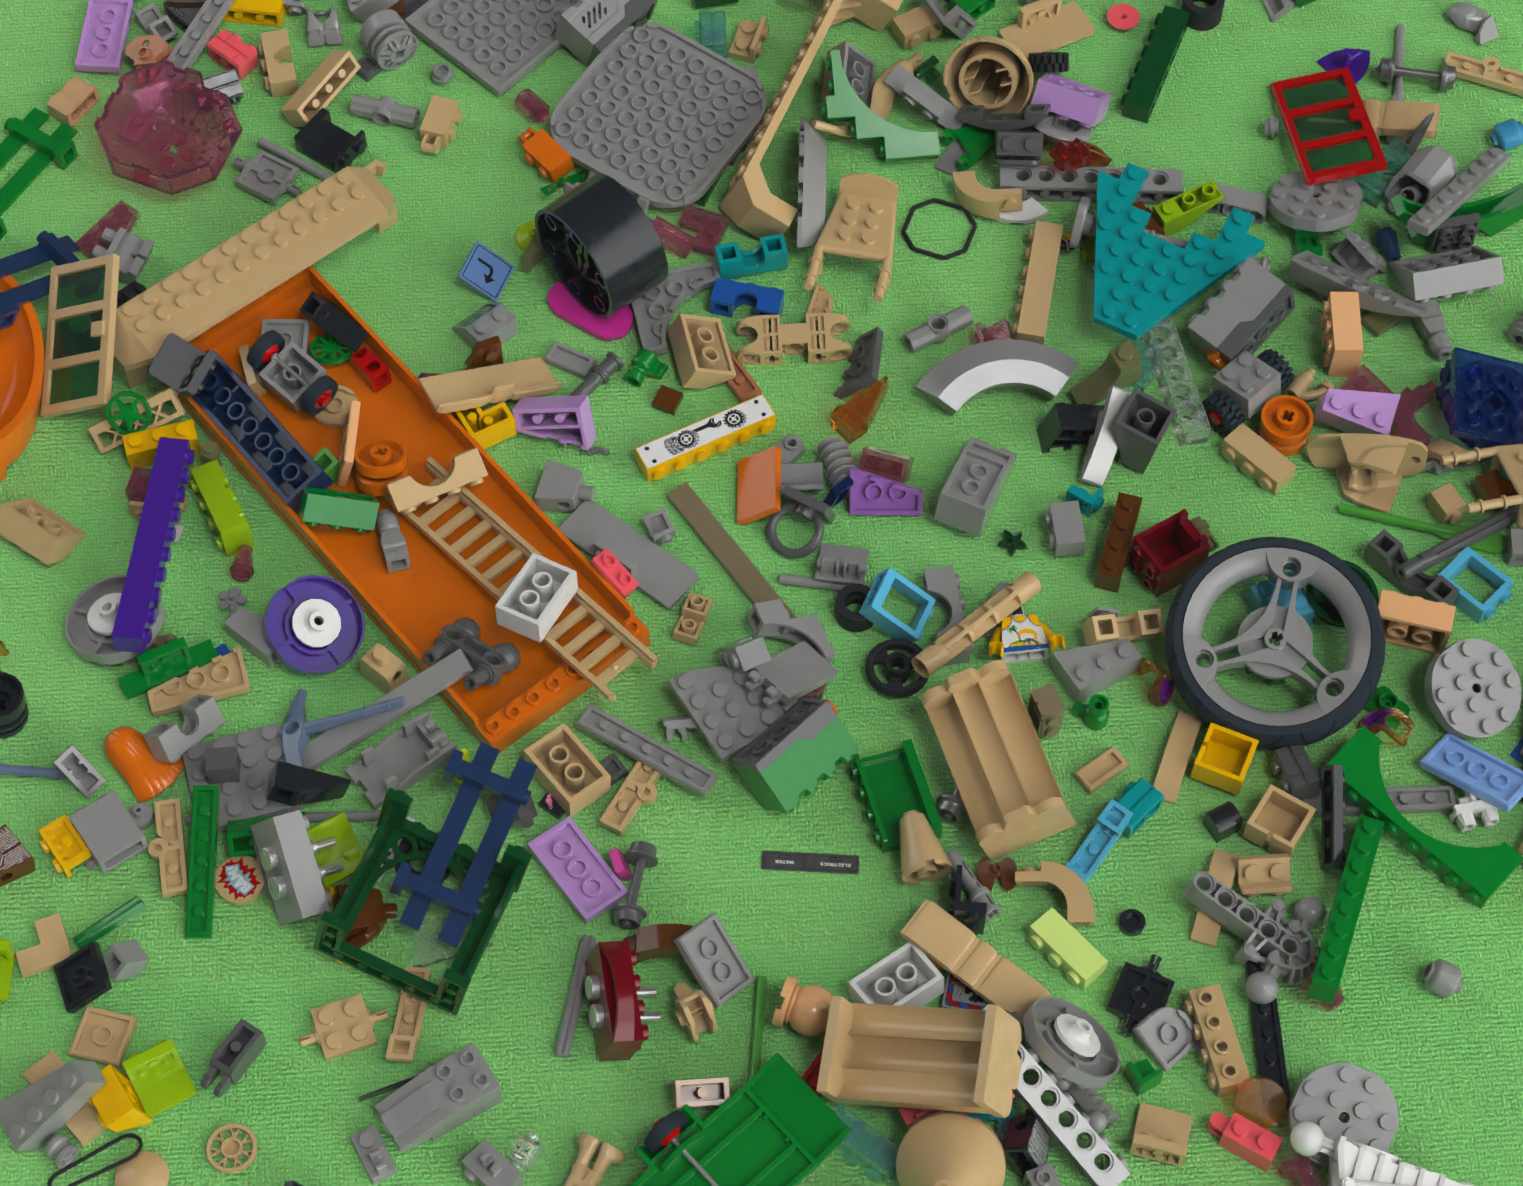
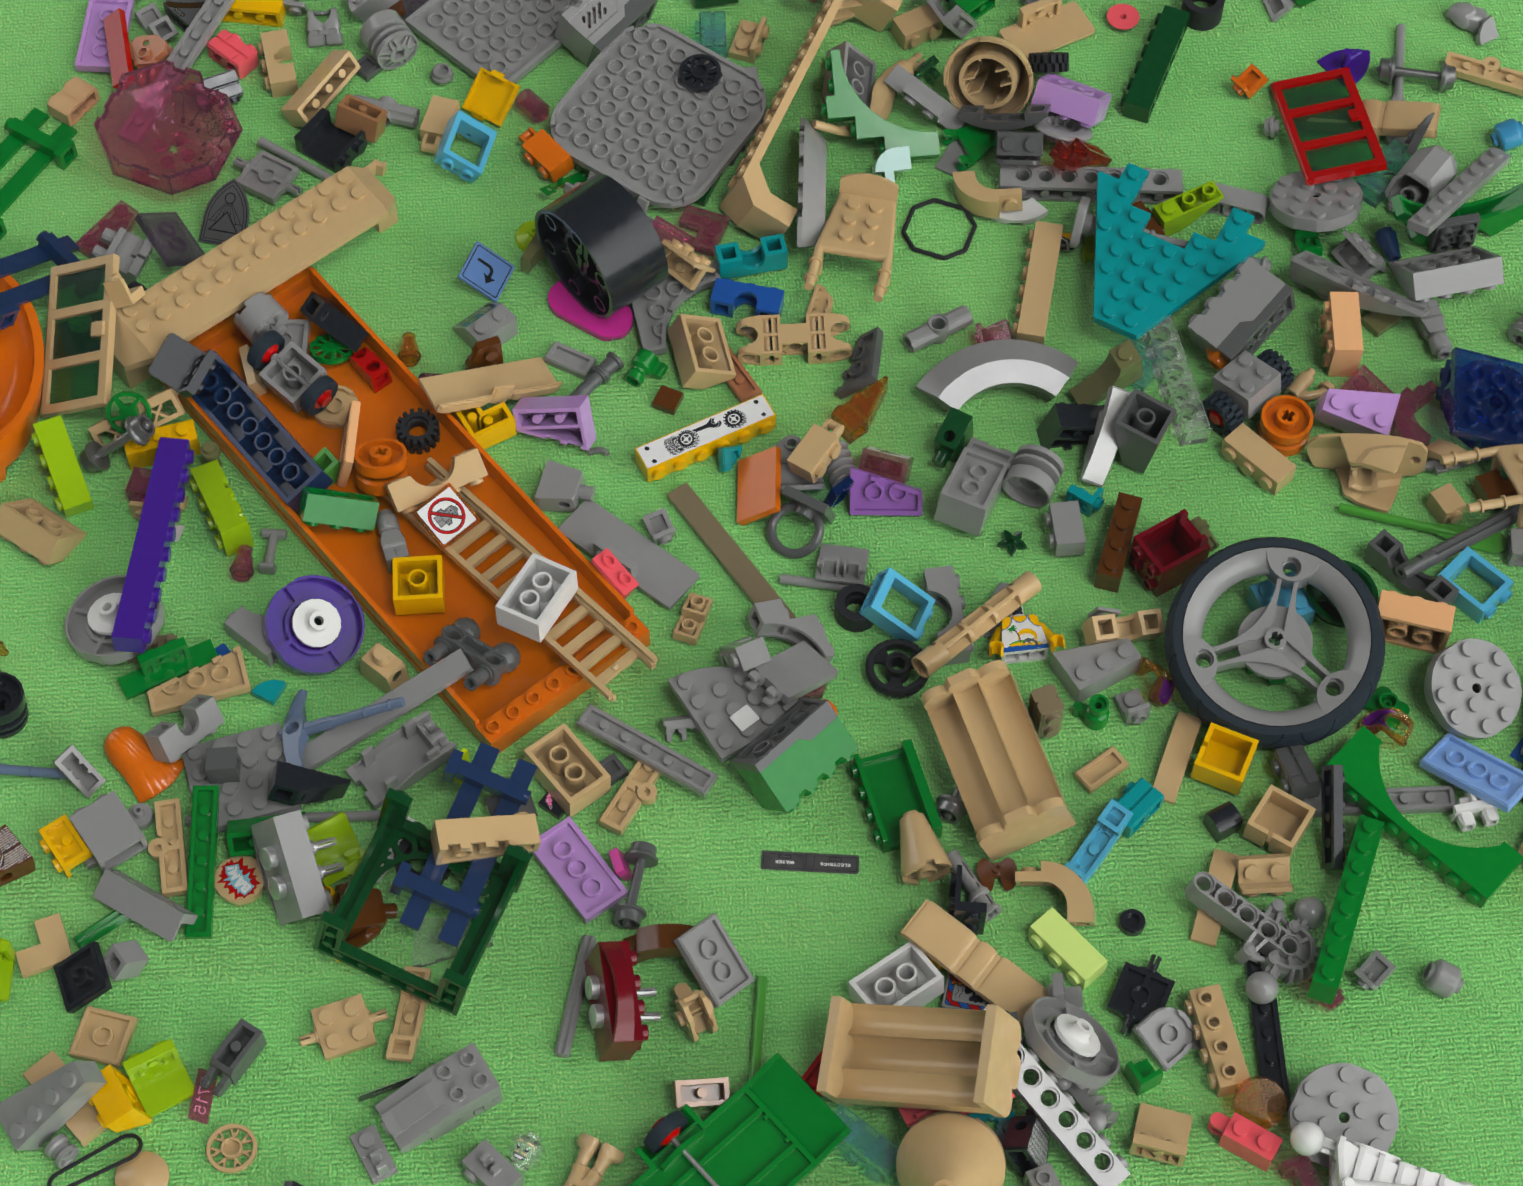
light grey plant [219,587,247,613] -> none
light nougat tile [772,976,833,1037] -> none
none -> lime wedge [31,415,94,517]
none -> flat silver piece [80,414,155,472]
none -> light grey panel [93,869,198,942]
none -> tile [103,8,134,90]
none -> tan panel [103,273,146,309]
none -> tile [135,212,205,267]
none -> clear pink sticker [188,1068,218,1124]
none -> dark grey shield [198,179,250,245]
none -> light grey brick [234,292,289,344]
none -> teal tile [251,680,287,706]
none -> light grey piece [258,528,287,575]
none -> medium nougat brick [334,94,388,143]
none -> yellow brick [392,555,445,615]
none -> black tyre [396,408,440,454]
none -> clear orange cone [397,332,421,367]
none -> piece [412,483,481,550]
none -> tan wedge [430,812,541,866]
none -> medium azure window [433,110,497,183]
none -> yellow piece [462,67,521,127]
none -> tan bracket [662,239,716,291]
none -> black wheel [679,54,721,93]
none -> teal tile [718,445,742,472]
none -> white sticker [730,705,759,731]
none -> tan brick [787,418,844,484]
none -> light aqua brick [873,146,912,183]
none -> dark green torso [932,407,974,468]
none -> light grey wheel [1002,444,1064,508]
none -> light grey bracket [1048,972,1084,1009]
none -> light grey bracket [1114,688,1151,725]
none -> orange bracket [1230,64,1269,99]
none -> light grey bracket [1353,949,1397,991]

